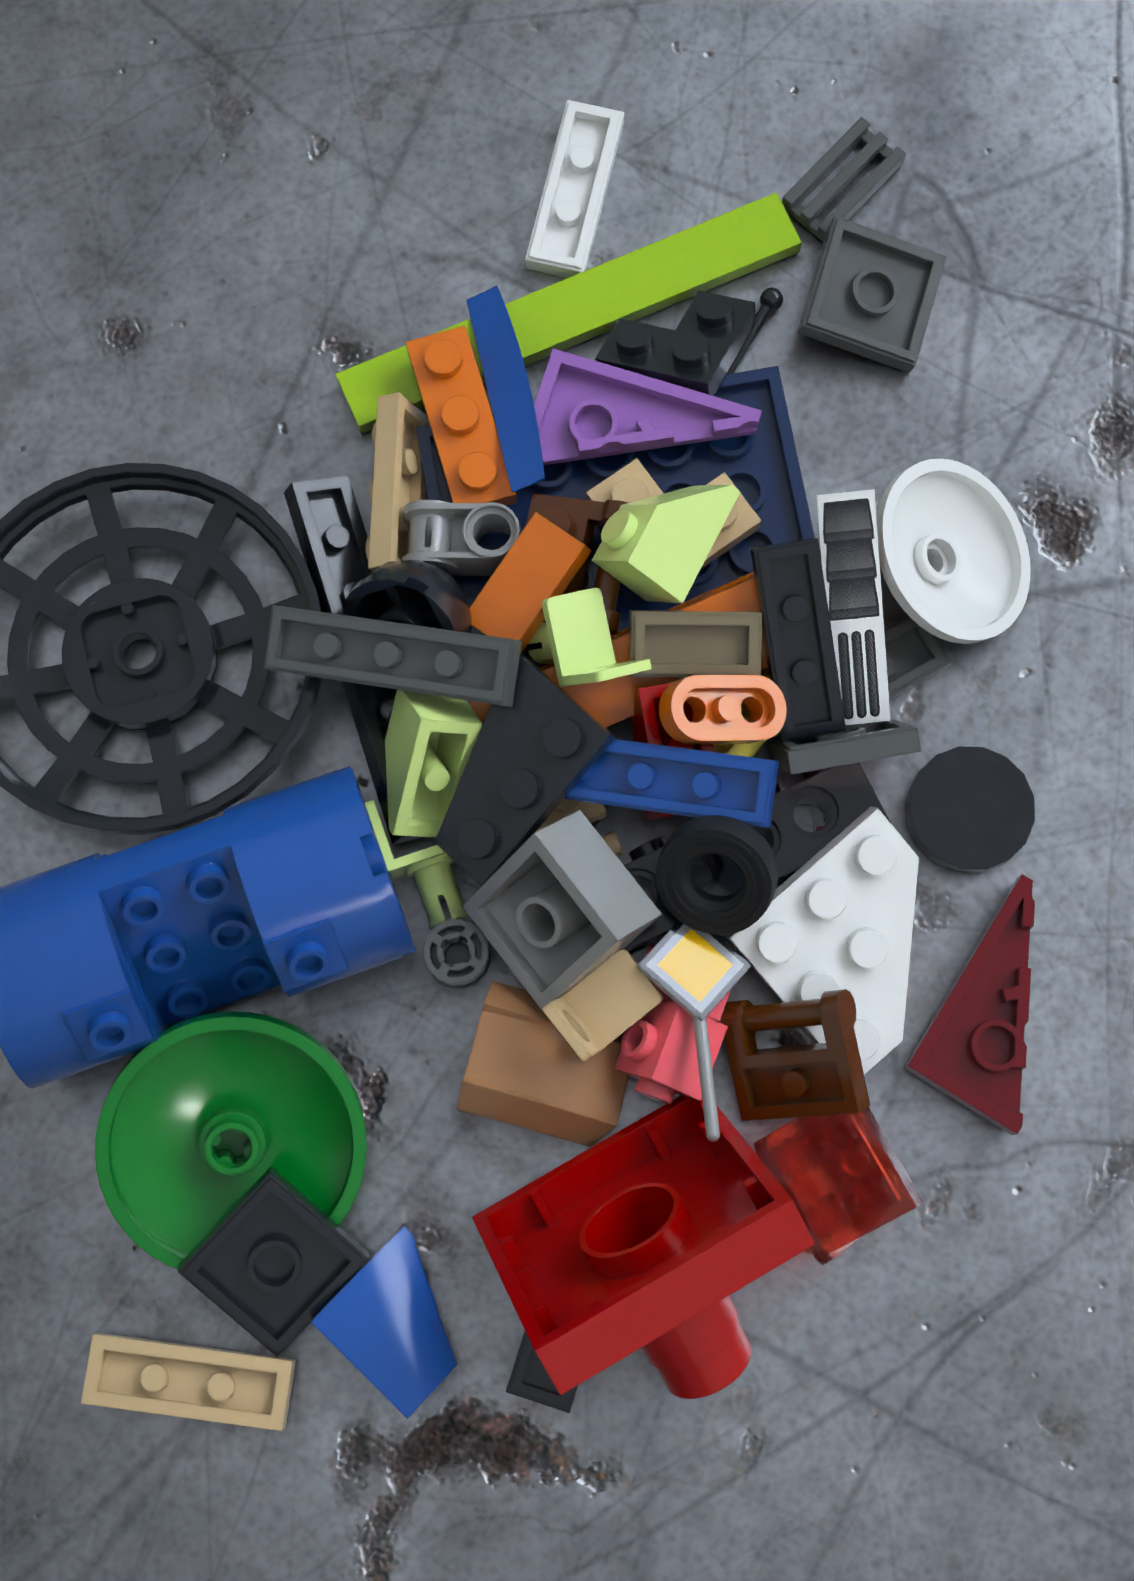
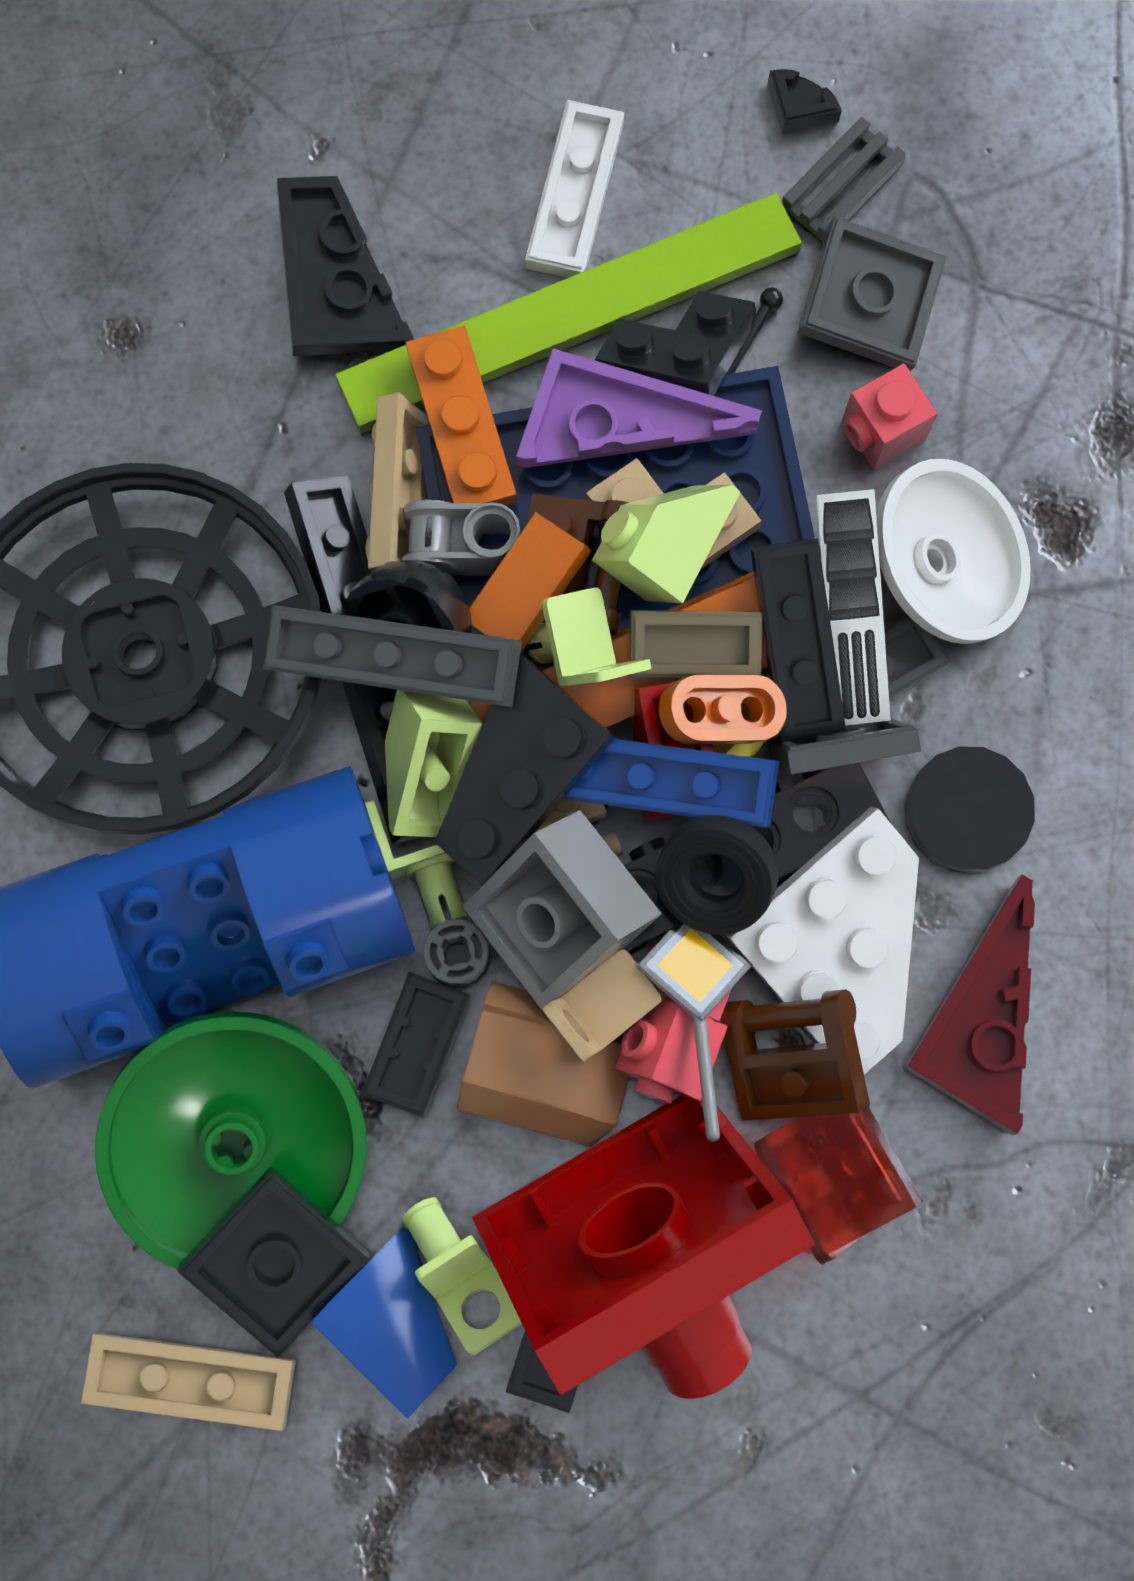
blue sticker [466,285,545,492] -> none
none -> black wing [277,176,414,356]
none -> black plate [362,972,471,1118]
none -> yellowish green bracket [401,1197,522,1355]
none -> black tile [768,69,842,134]
none -> coral brick [842,363,938,470]

